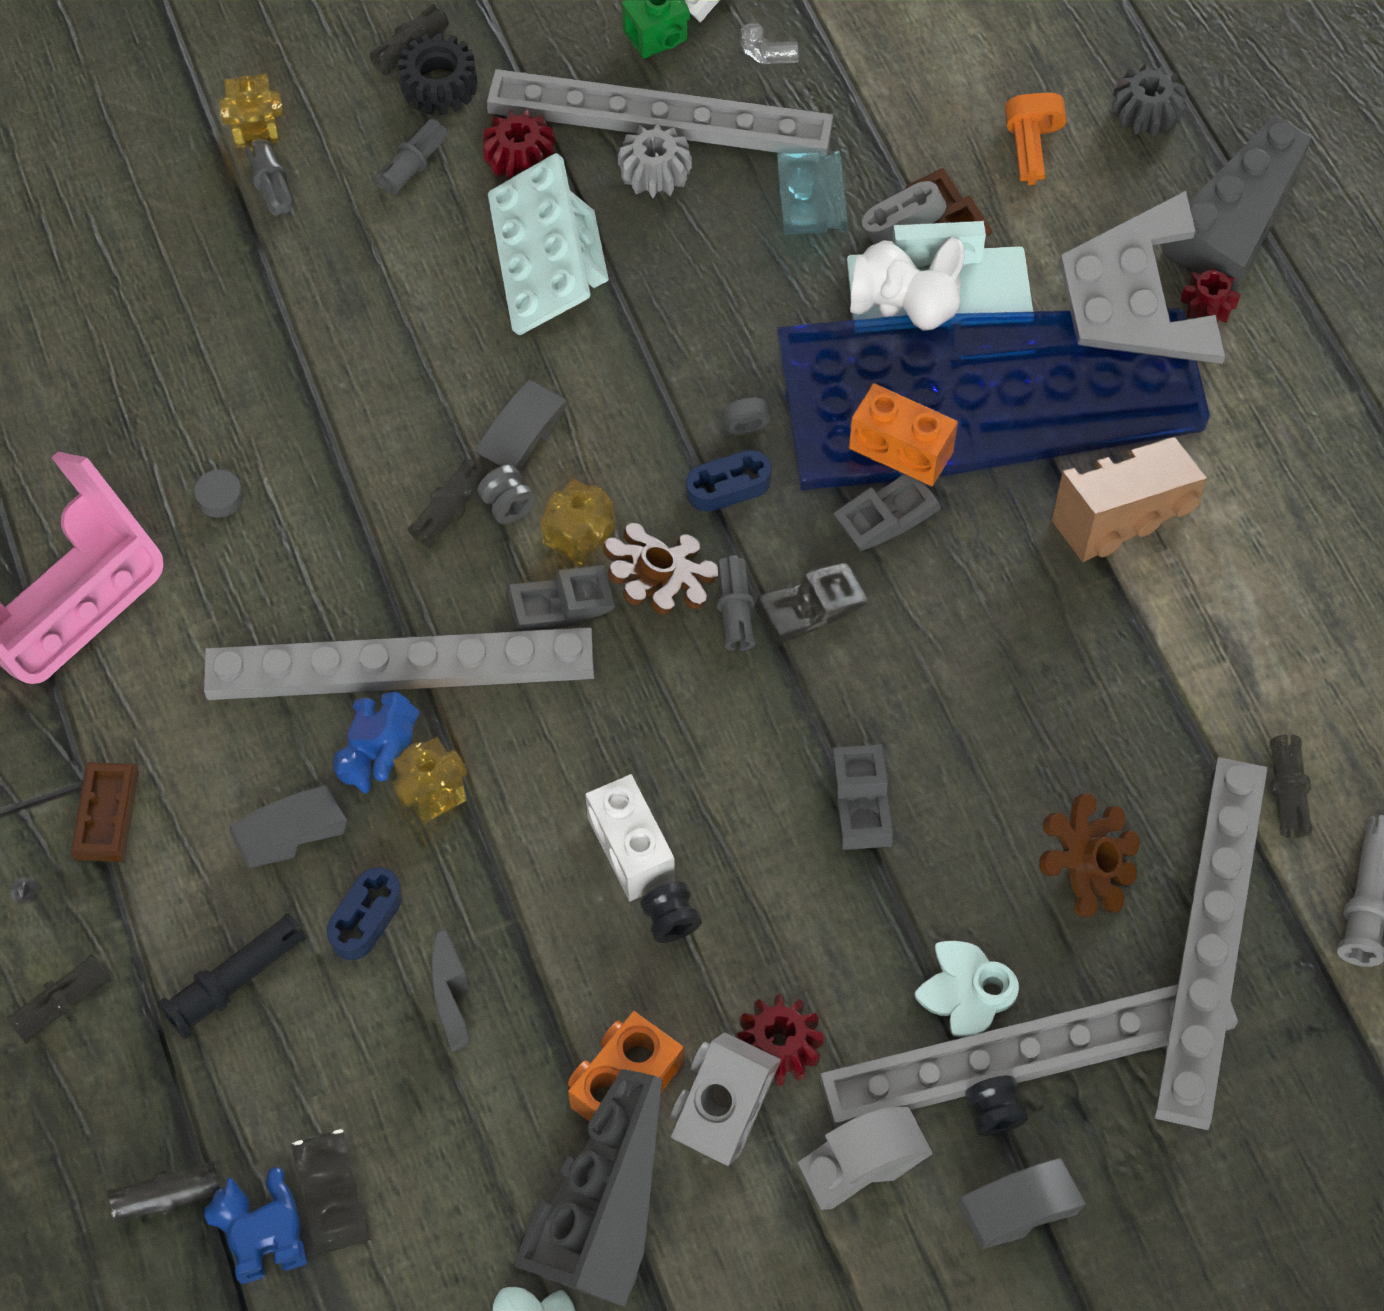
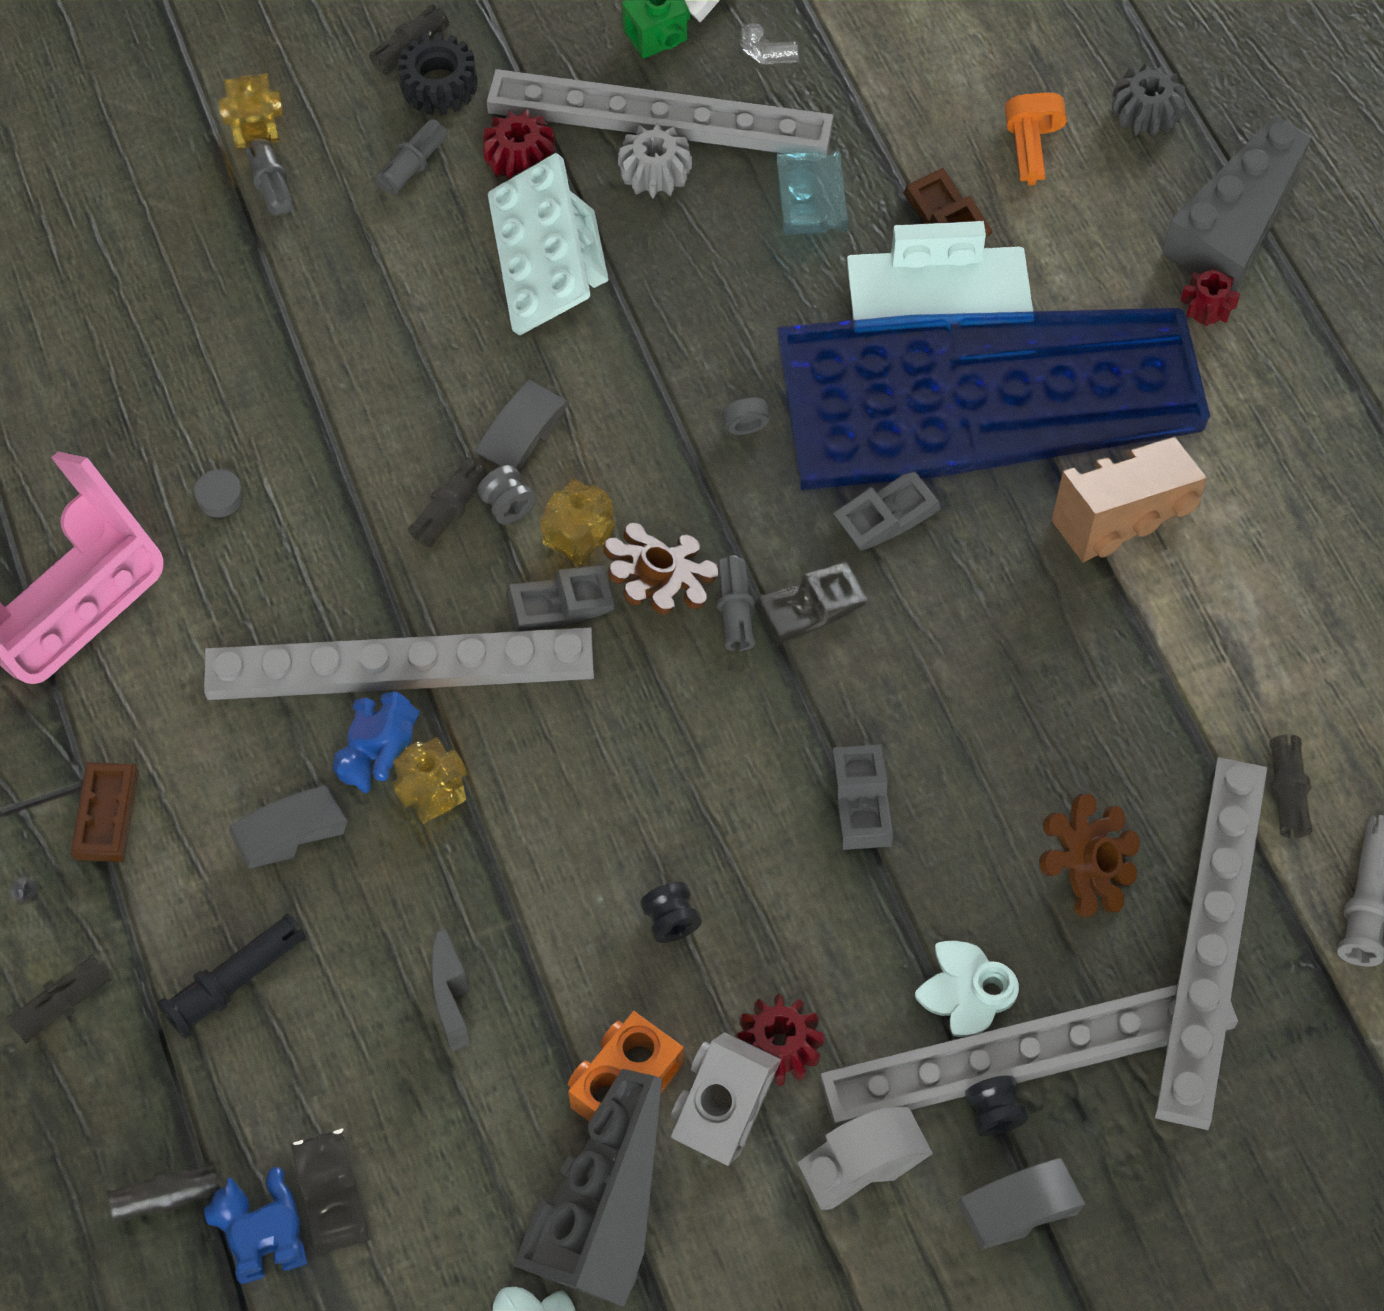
dark blue beam [327,867,402,960] -> none
white brick [585,774,675,902] -> none
dark blue beam [686,450,772,512] -> none
orange brick [849,383,958,487] -> none
white animal [850,237,965,331] -> none
light grey beam [862,181,946,244] -> none
light grey wing [1060,191,1225,364] -> none

